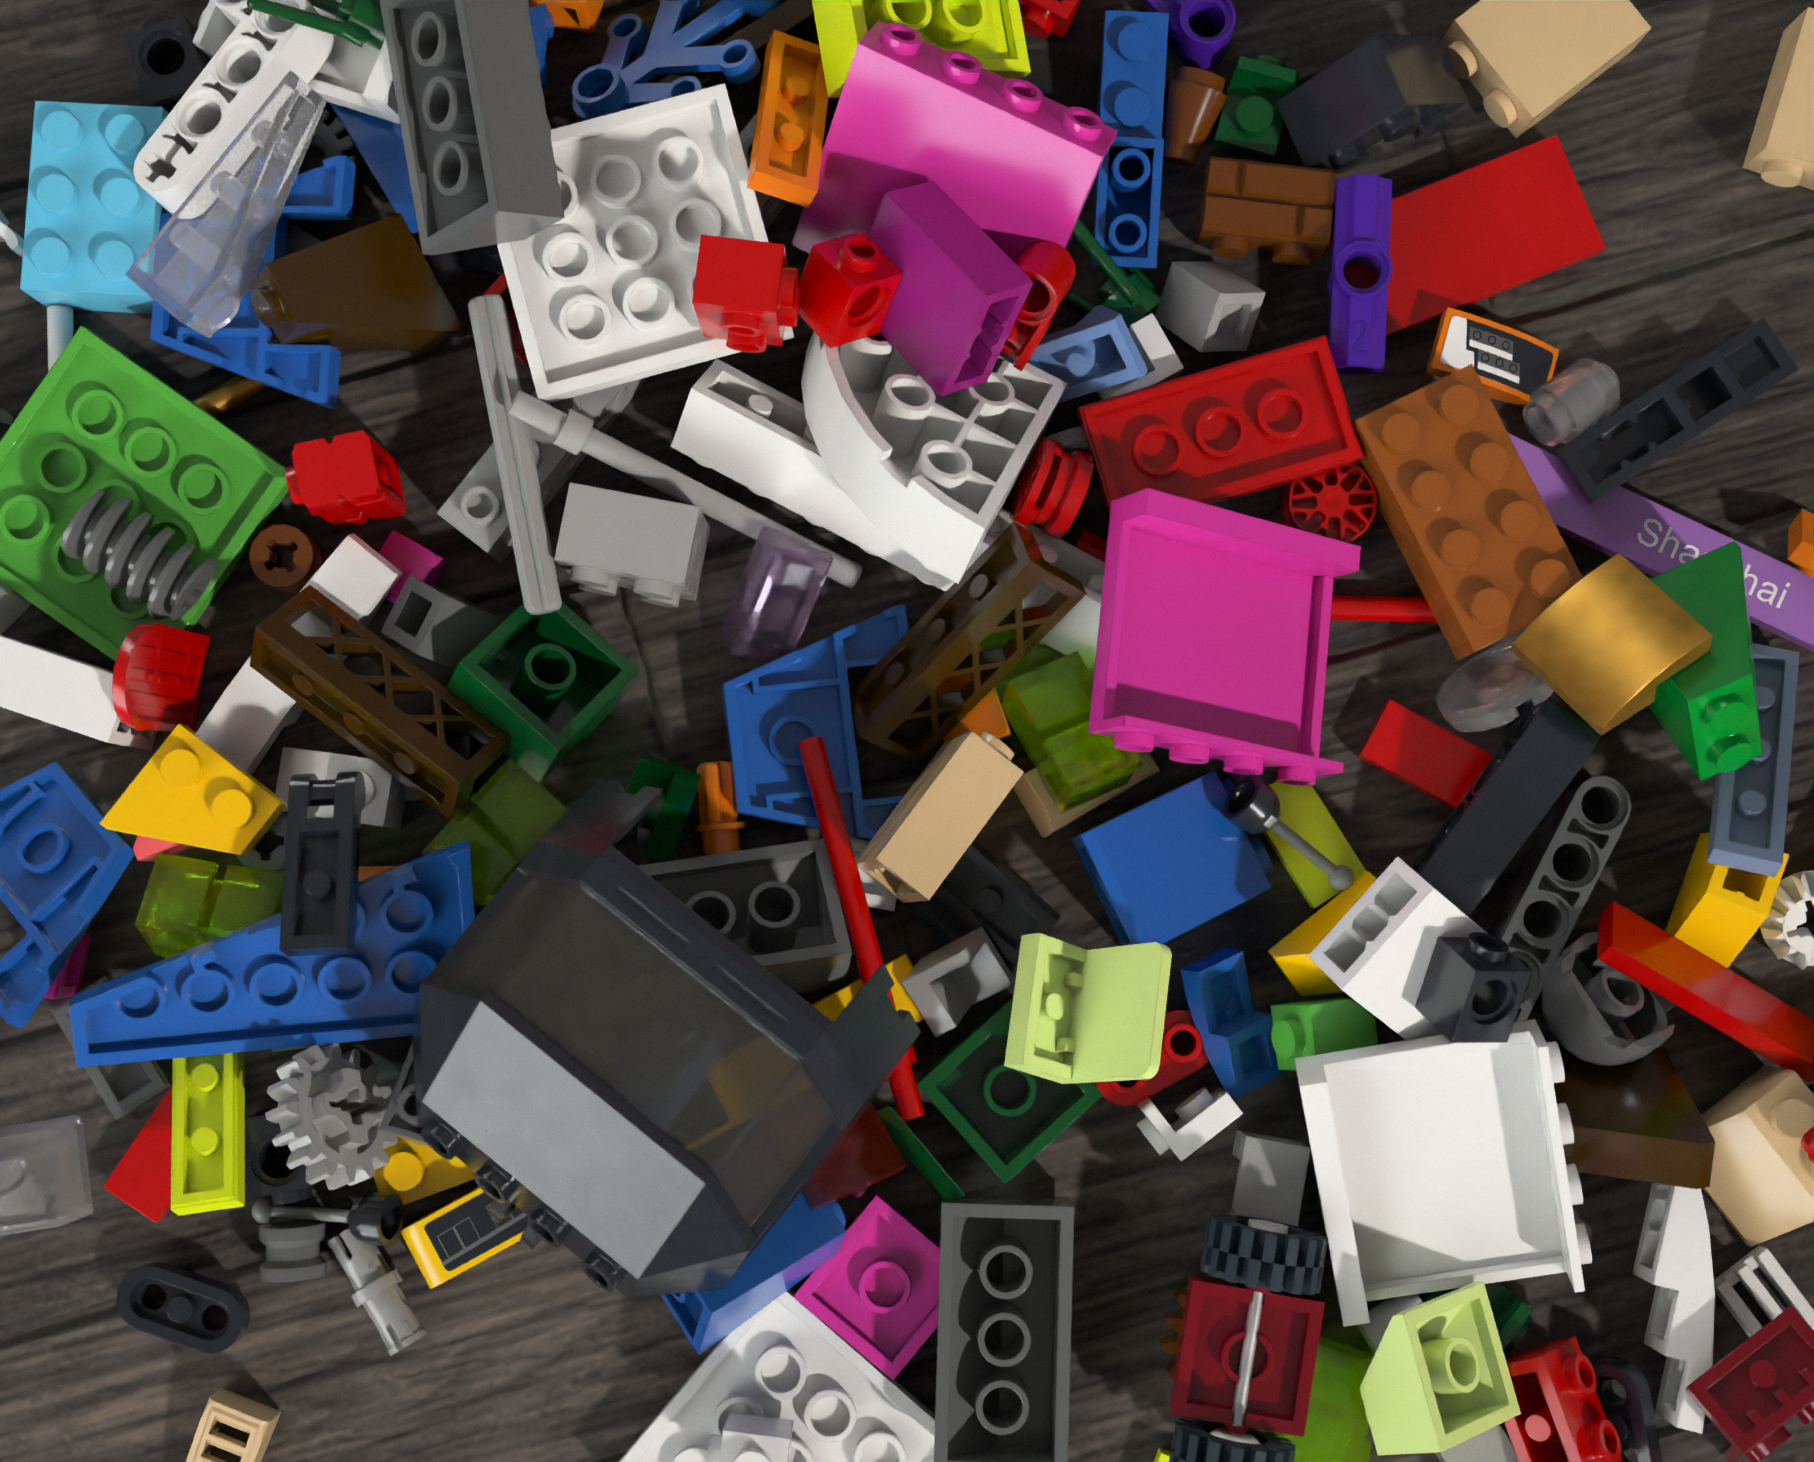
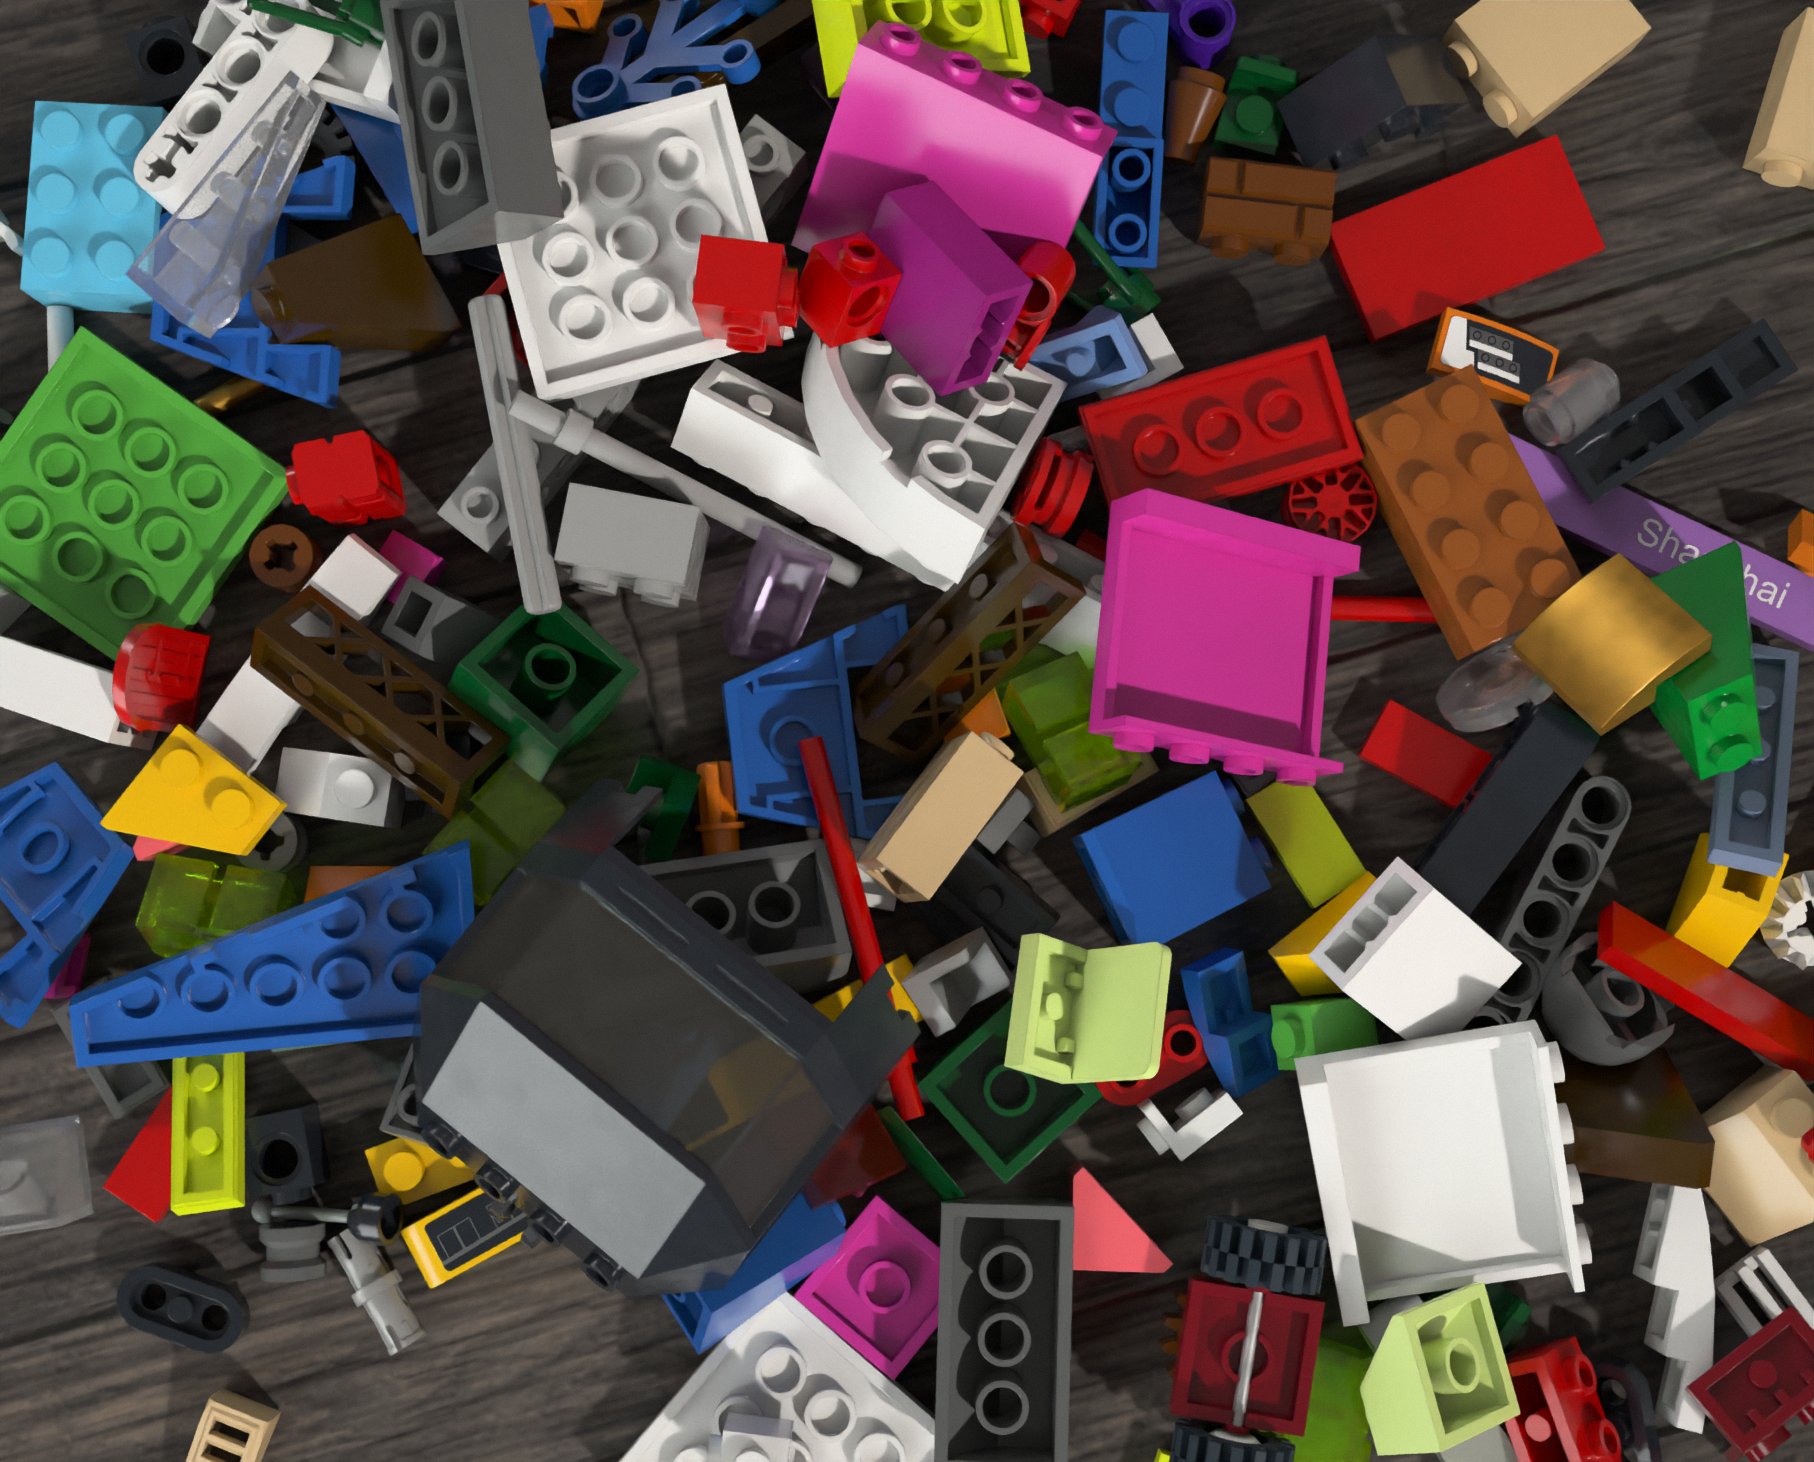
dark grey piece [61,489,218,621] -> none
light grey gear [265,1043,398,1190] -> none
black plate [279,771,366,957] -> none
orange plate [747,29,828,208] -> none
light grey panel [1155,261,1266,352] -> none
hinge [1223,776,1354,891] -> none
light grey panel [1232,1129,1310,1226] -> none
dark purple piece [1327,174,1393,376] -> none
black brick [1415,932,1532,1043] -> none
none -> dark grey tile [974,786,1042,857]
none -> coral slope [1068,1160,1173,1273]

